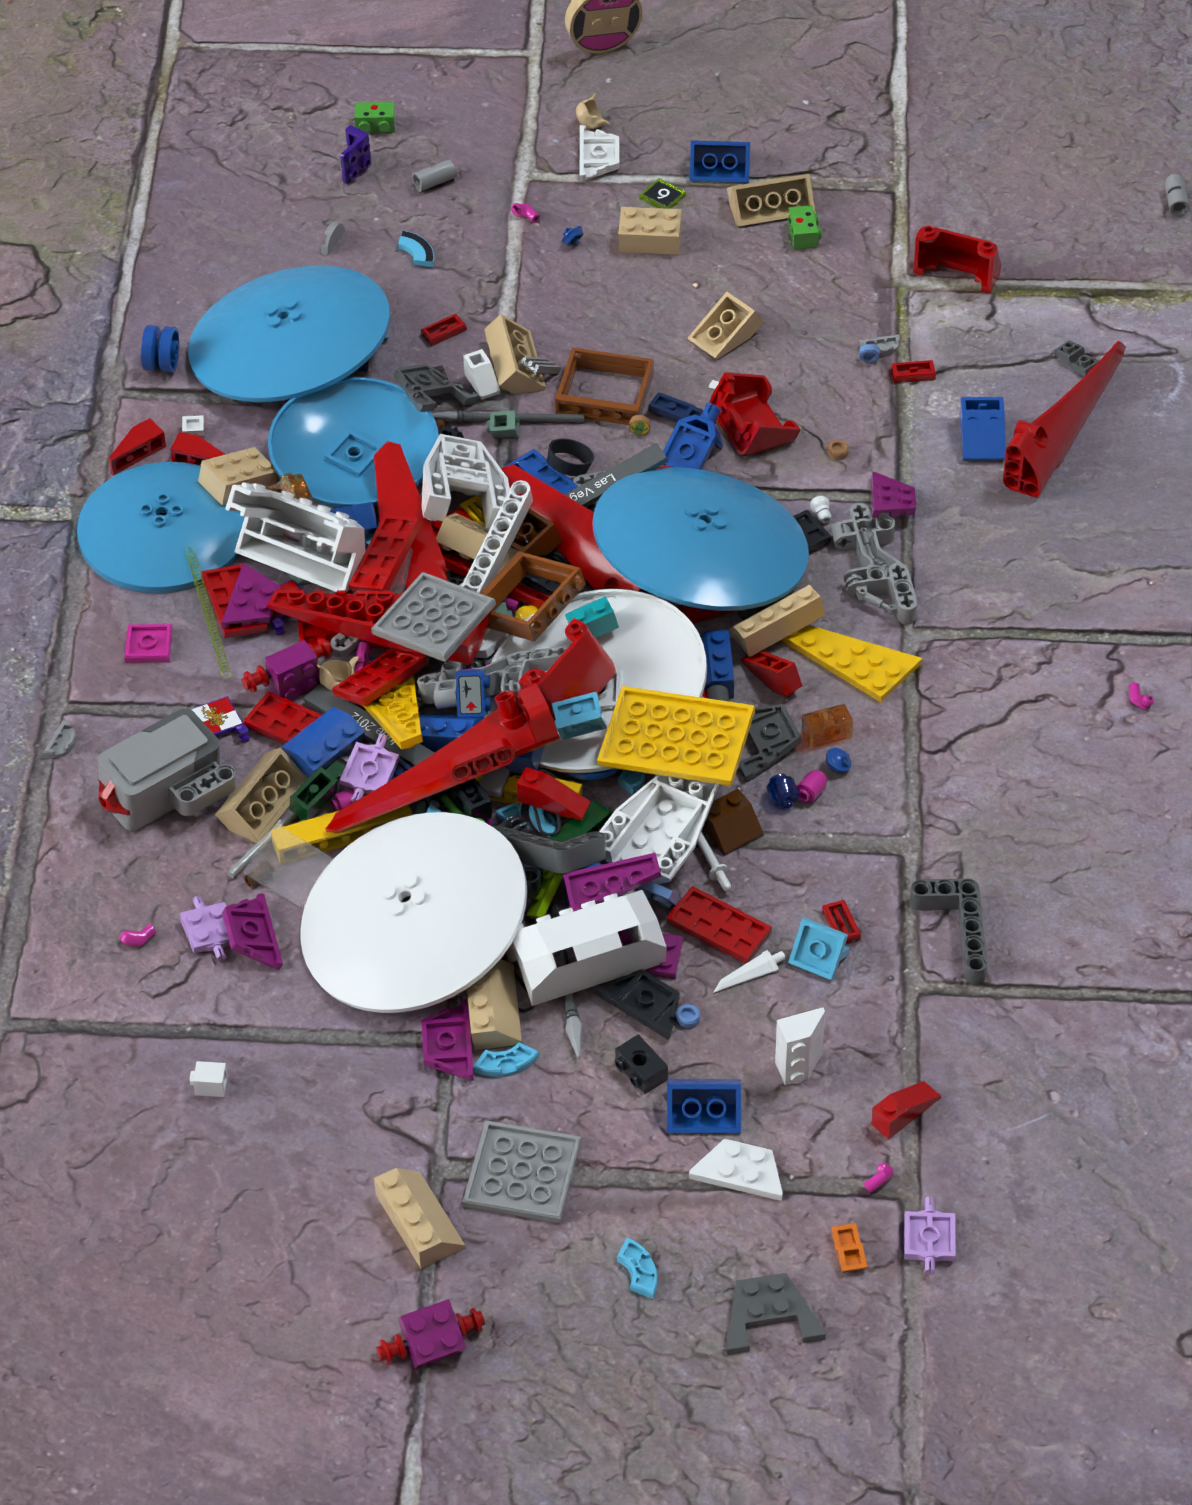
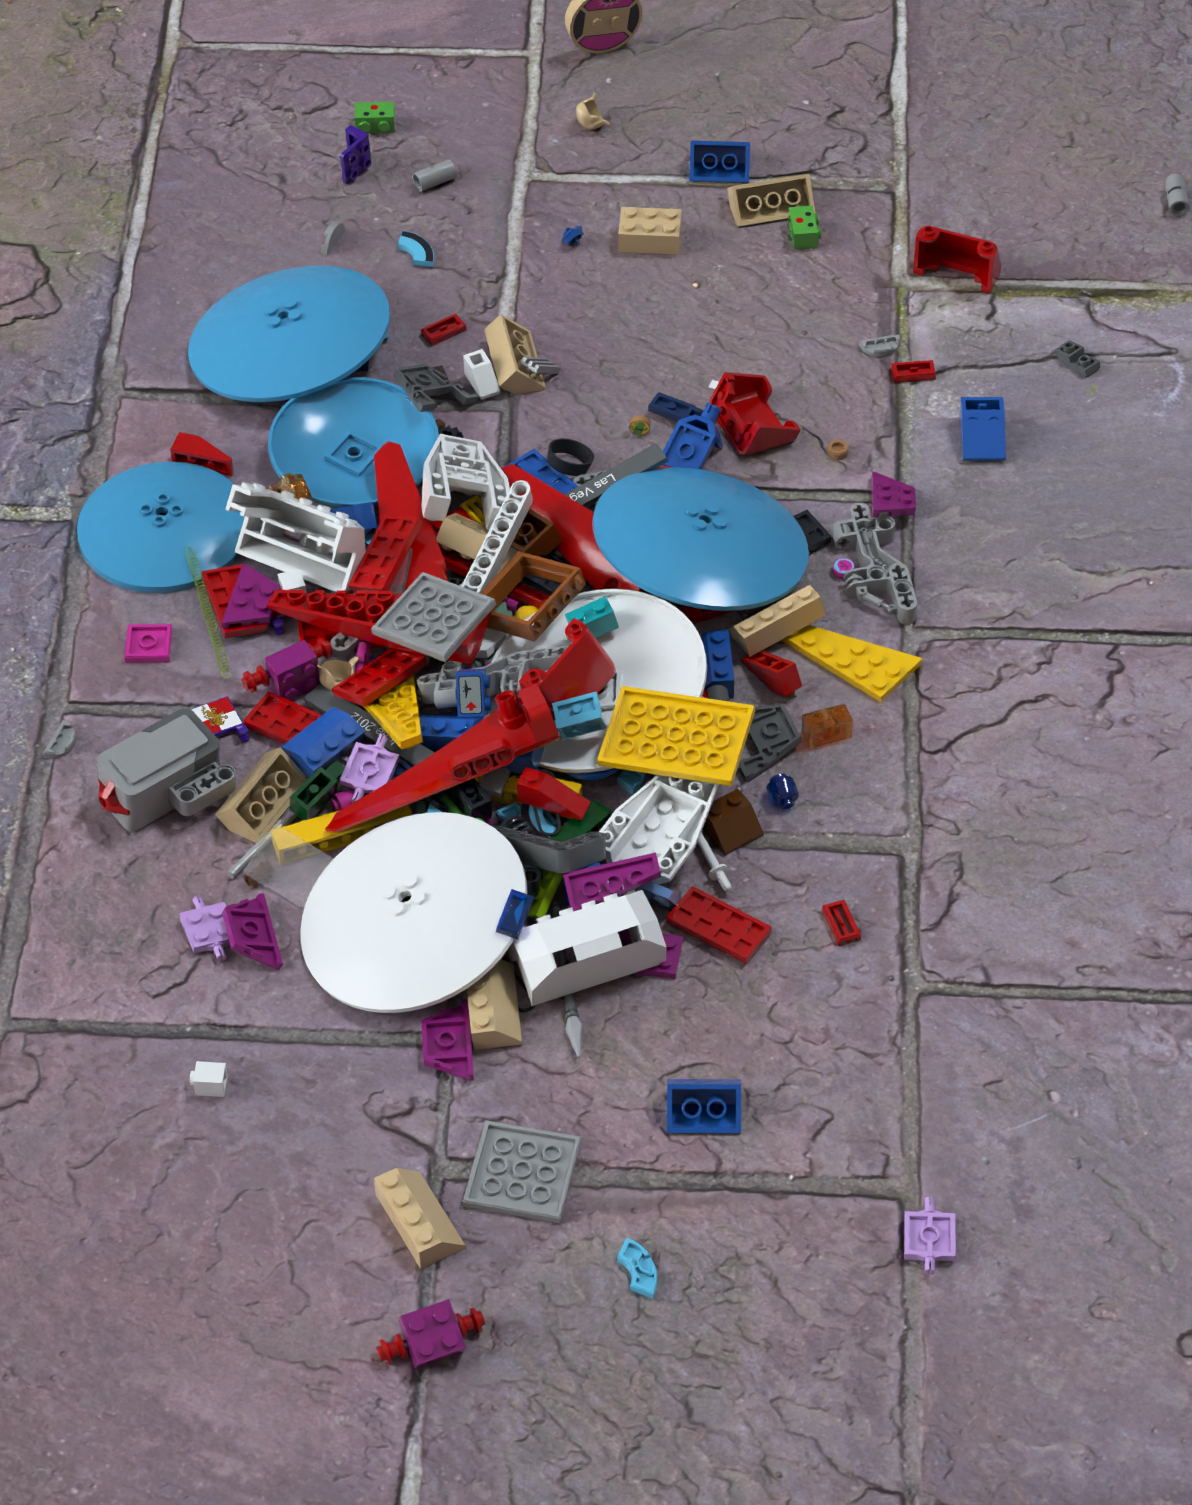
red slope [109,418,166,475] -> none
dark pink arm [120,924,156,947] -> none
blue wheel [141,325,180,373] -> none
white plate [182,415,204,437] -> none
tan piece [198,447,278,506] -> none
dark grey piece [432,410,584,423] -> none
medium azure tile [473,1042,540,1077] -> none
sand green brick [487,410,519,439] -> none
dark pink arm [511,203,540,223] -> none
dark orange window [555,347,654,425] -> none
white wing [580,125,619,181] -> none
black wing [595,969,680,1040] -> none
black brick [614,1034,668,1094] -> none
piece [639,178,686,209] -> none
medium blue tile [676,1004,700,1029] -> none
tan slope [687,292,763,360] -> none
white wing [689,1139,783,1201] -> none
white bar [713,950,786,993] -> none
dark grey wing [726,1273,826,1355] -> none
white slope [775,1008,825,1086] -> none
medium azure bracket [788,918,850,980] -> none
dark pink brick [795,770,827,803] -> none
white piece [810,496,832,524] -> none
blue hat [825,748,851,773] -> none
orange slope [831,1223,868,1273] -> none
medium blue tile [859,344,880,363] -> none
dark pink arm [863,1162,894,1194] -> none
red slope [871,1081,941,1140] -> none
dark grey beam [910,878,987,986] -> none
red panel [1003,341,1126,497] -> none
dark pink arm [1129,682,1154,710] -> none
none -> white brick [278,569,307,593]
none -> clear blue tile [496,889,534,940]
none -> dark pink tile [833,558,855,579]

